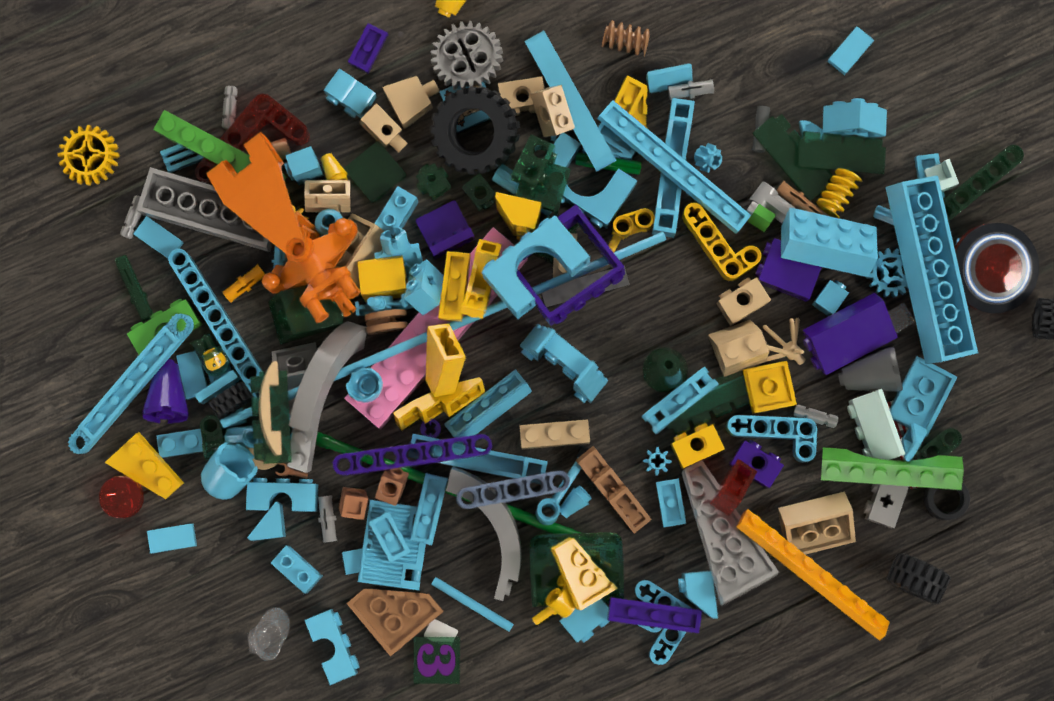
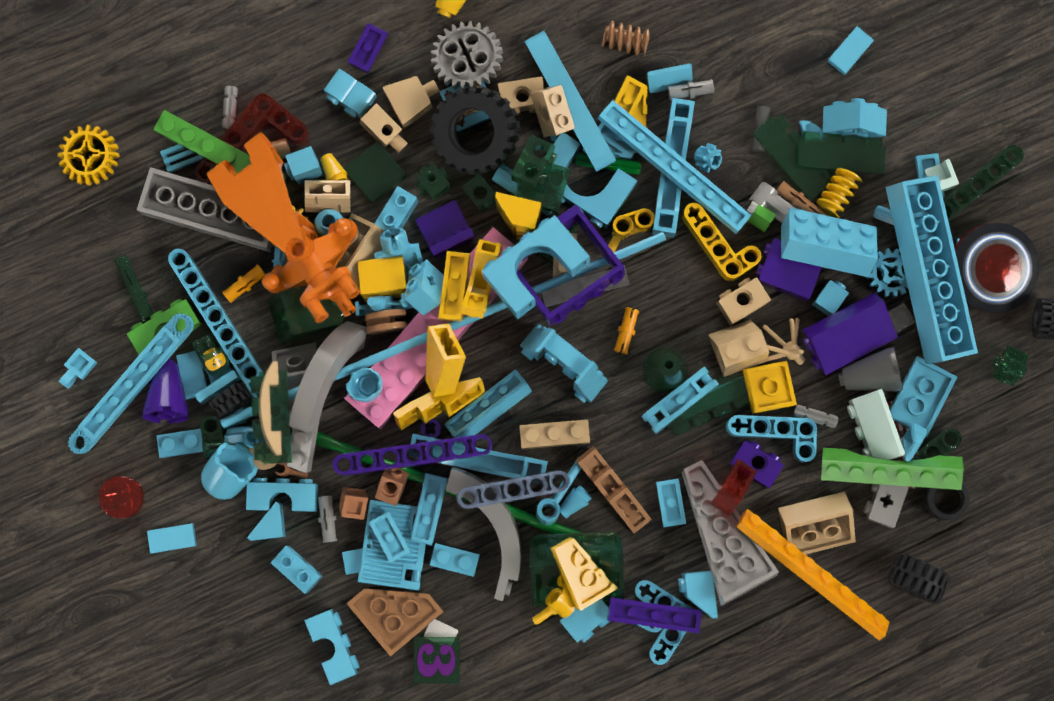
yellow wing [105,432,184,499] -> none
light grey axle [120,195,142,239] -> none
medium azure tile [133,216,184,258] -> none
clear piece [247,608,290,661] -> none
medium azure bar [431,577,514,632] -> none
medium azure gear [643,447,672,476] -> none
yellow brick [670,423,725,469] -> none
none -> medium azure plate [58,348,97,389]
none -> medium azure plate [430,543,480,577]
none -> light orange pin [614,307,639,355]
none -> clear green brick [992,345,1028,386]

